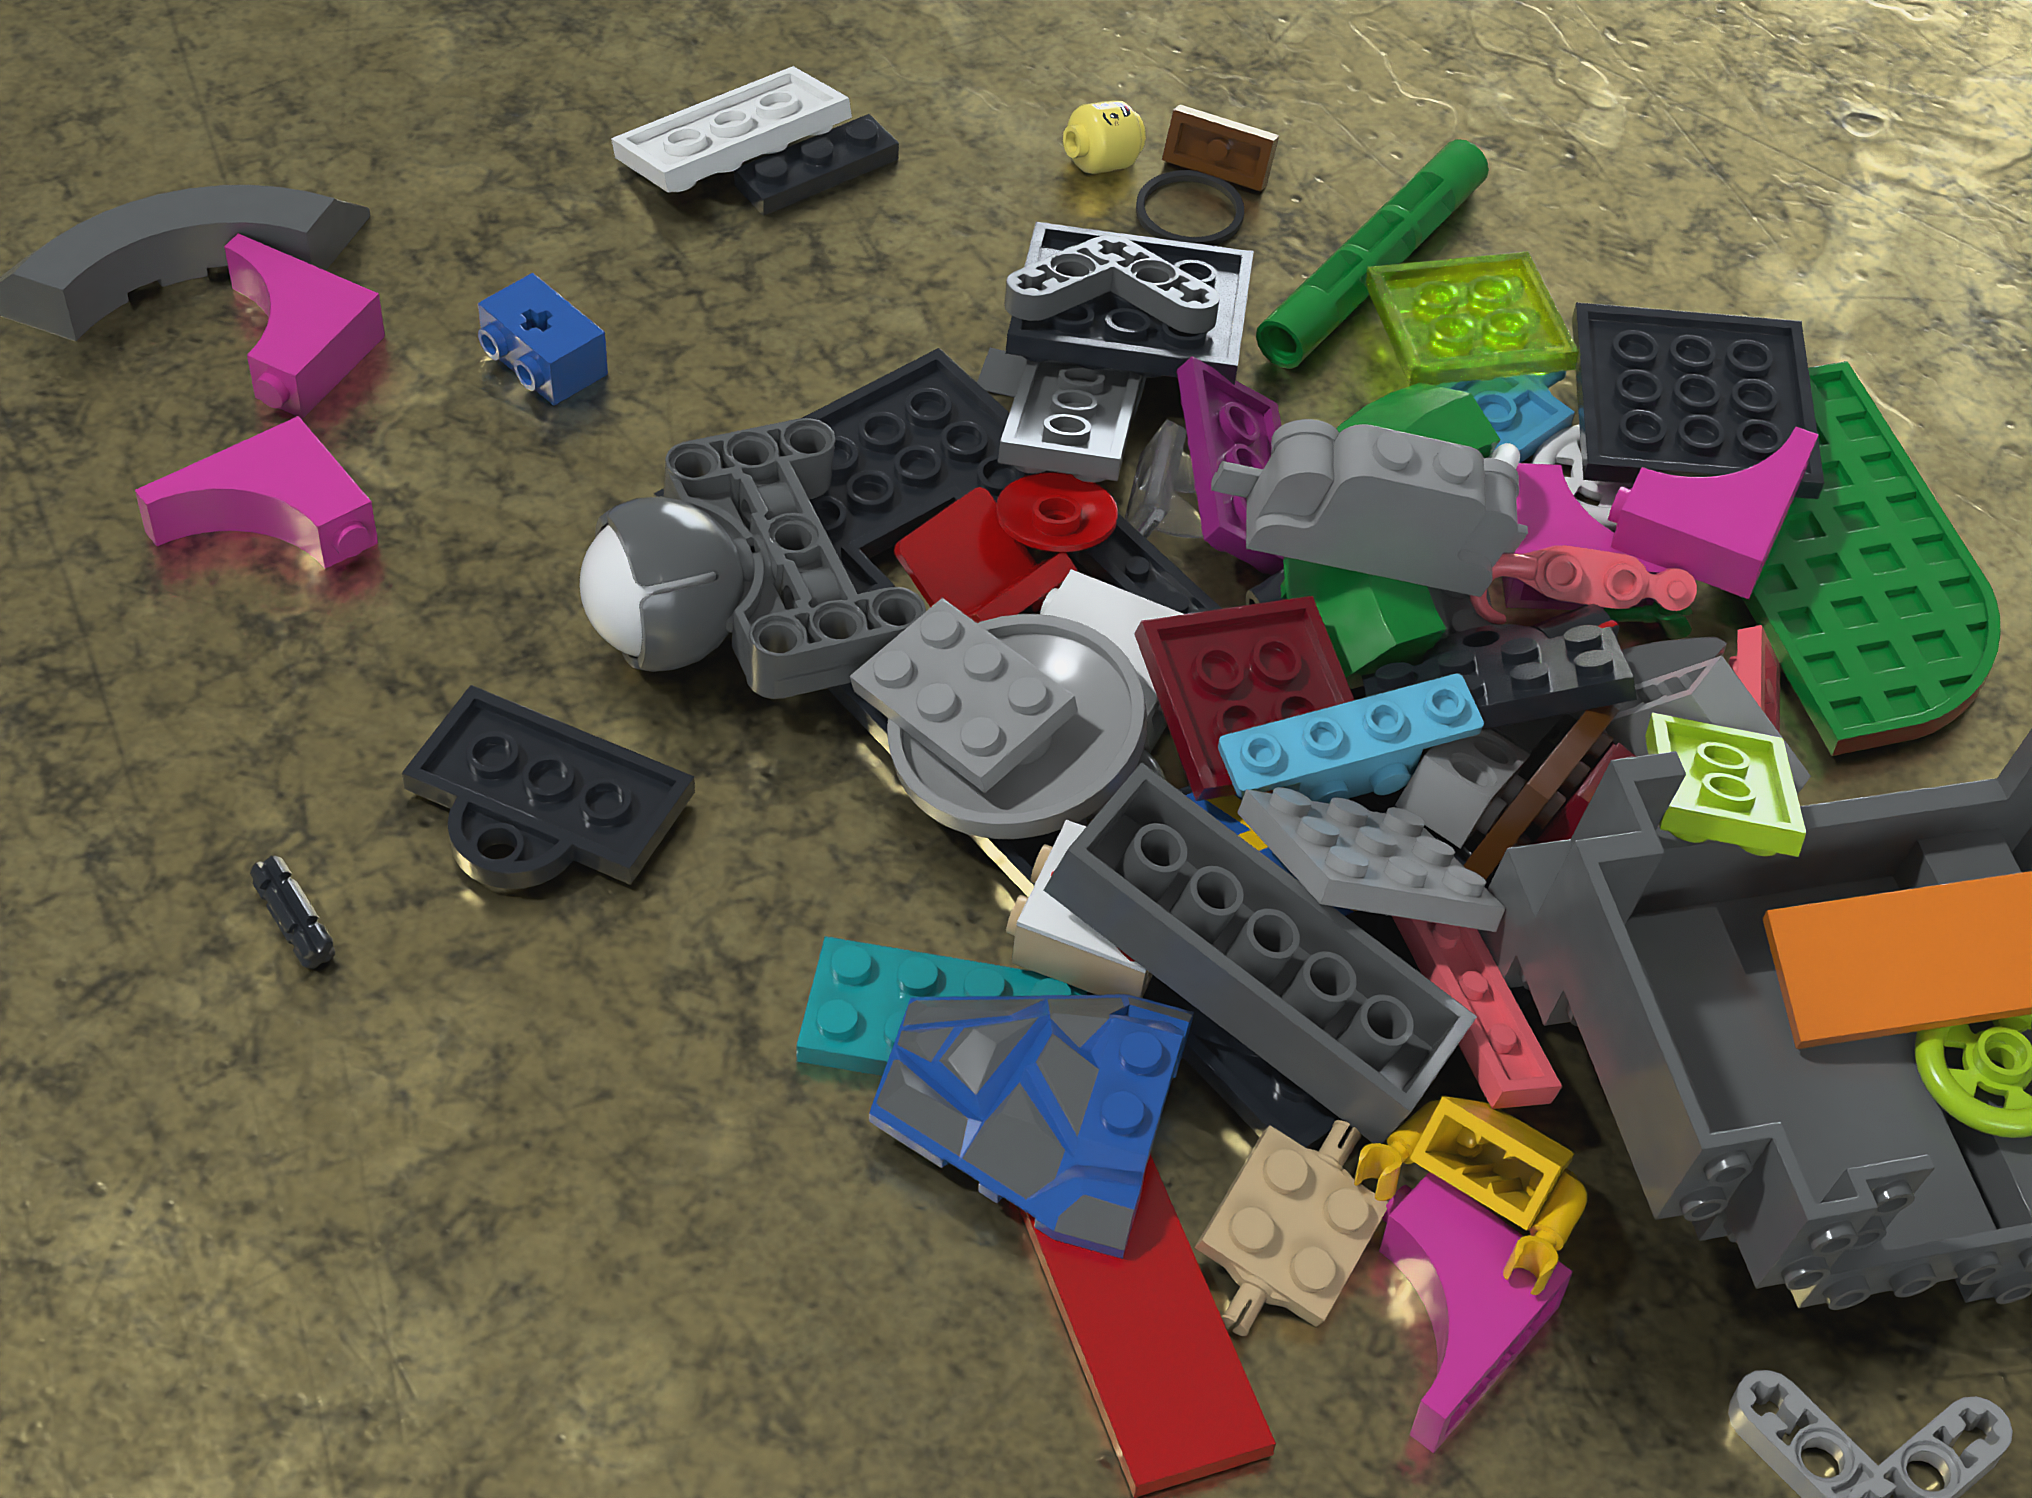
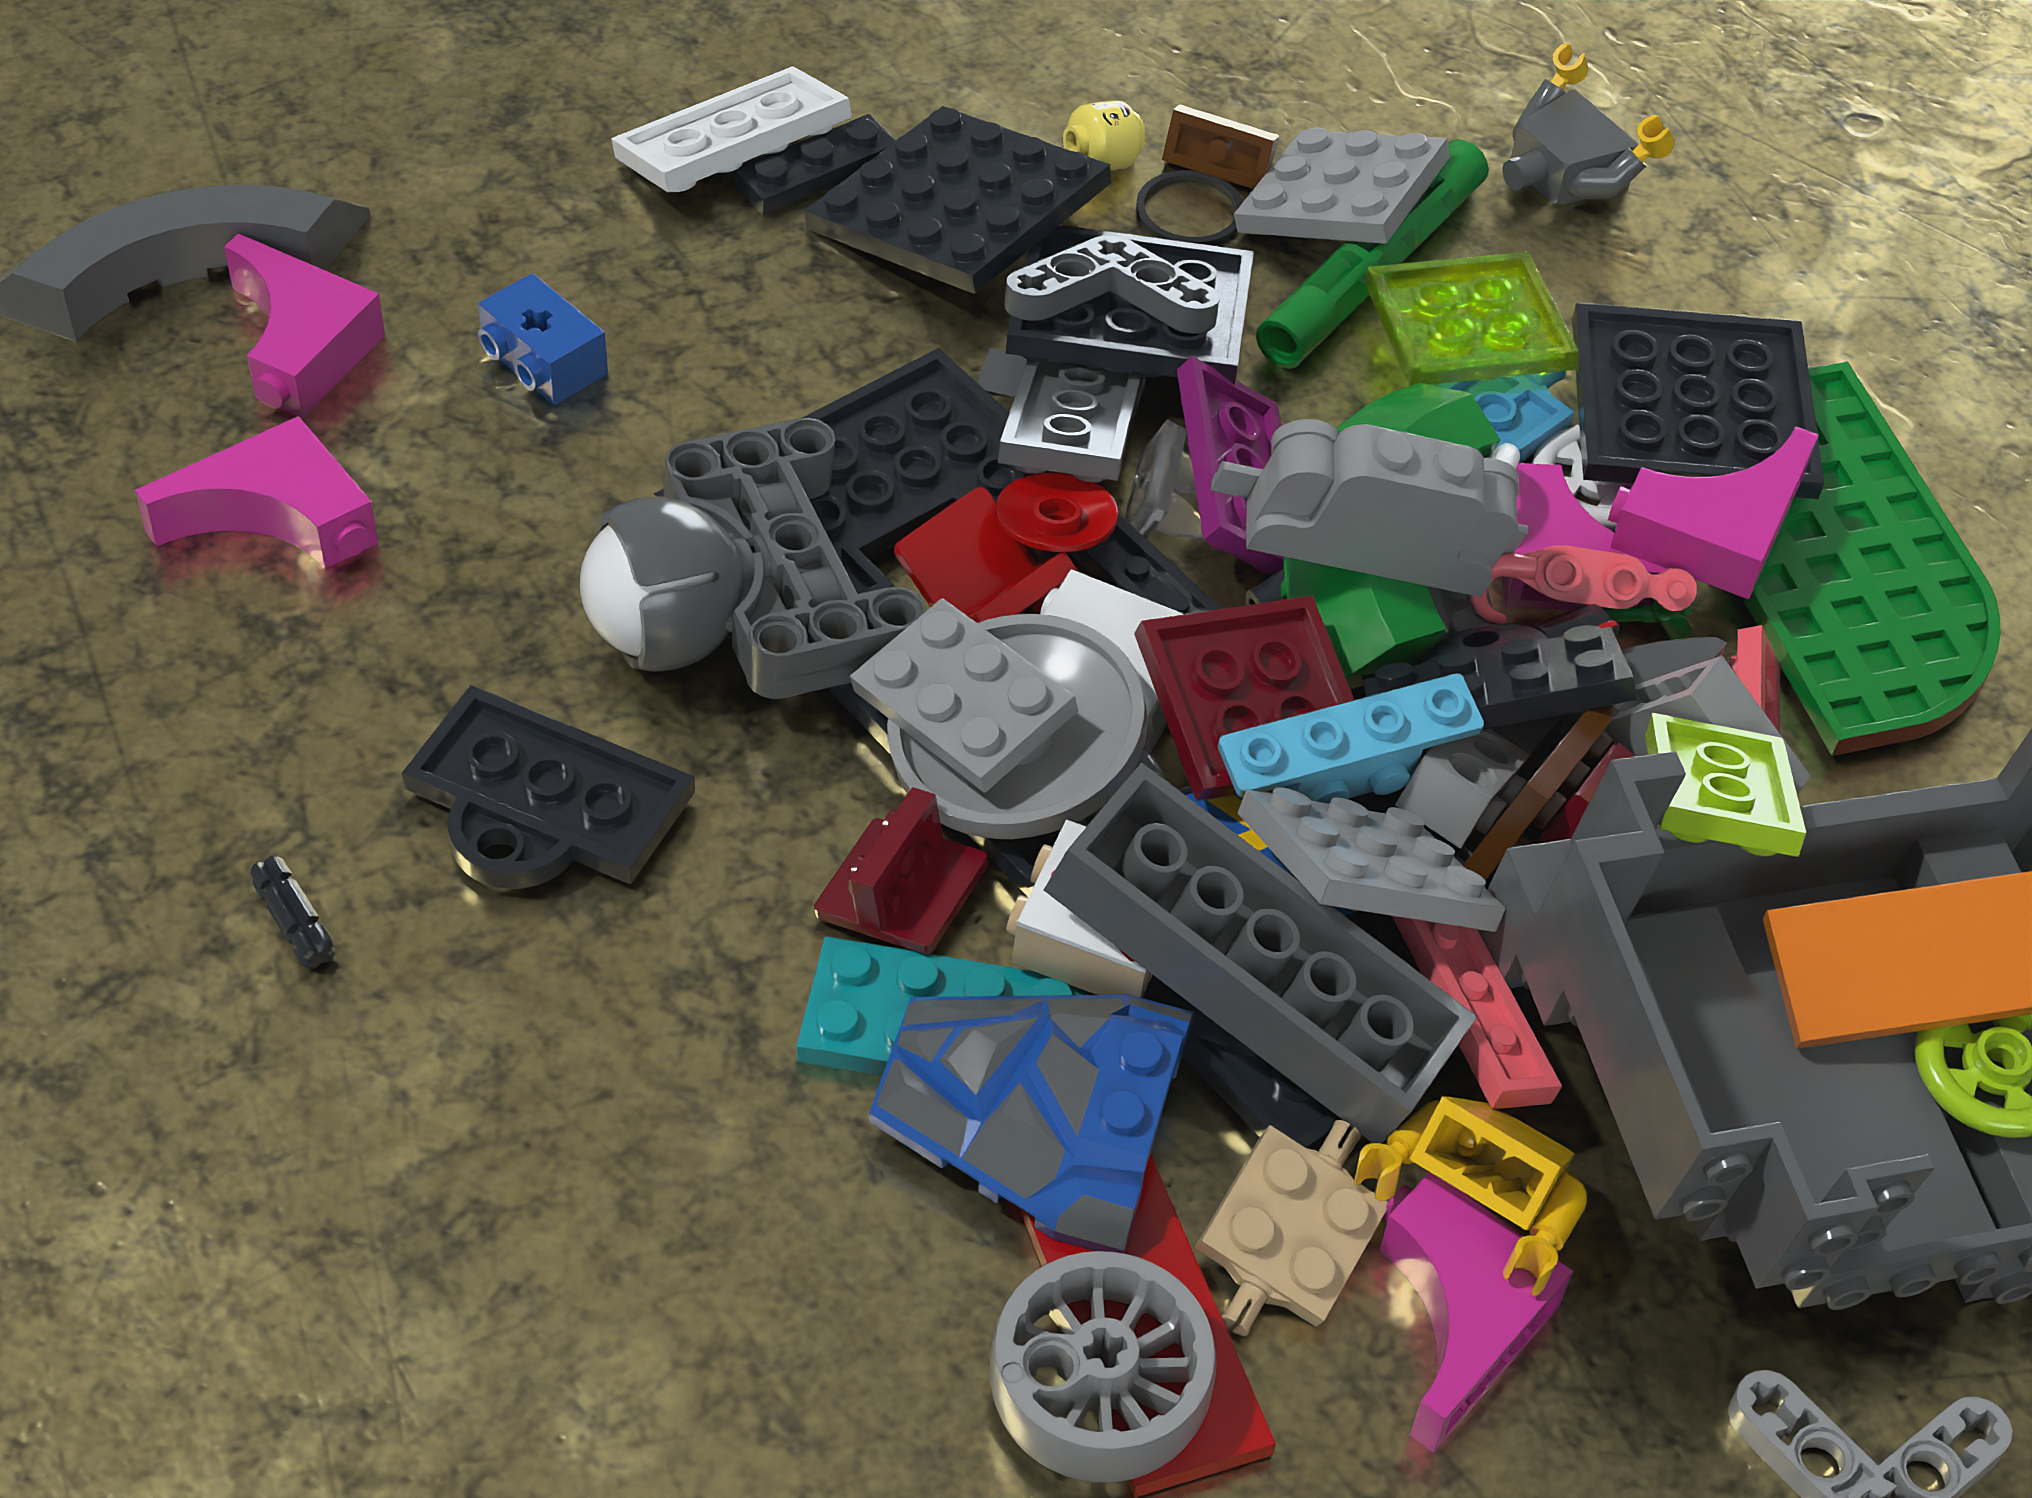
none -> black plate [804,106,1112,294]
none -> dark red bracket [814,787,988,954]
none -> light grey piece [990,1251,1217,1482]
none -> light grey plate [1234,128,1450,243]
none -> dark grey torso [1502,43,1674,205]

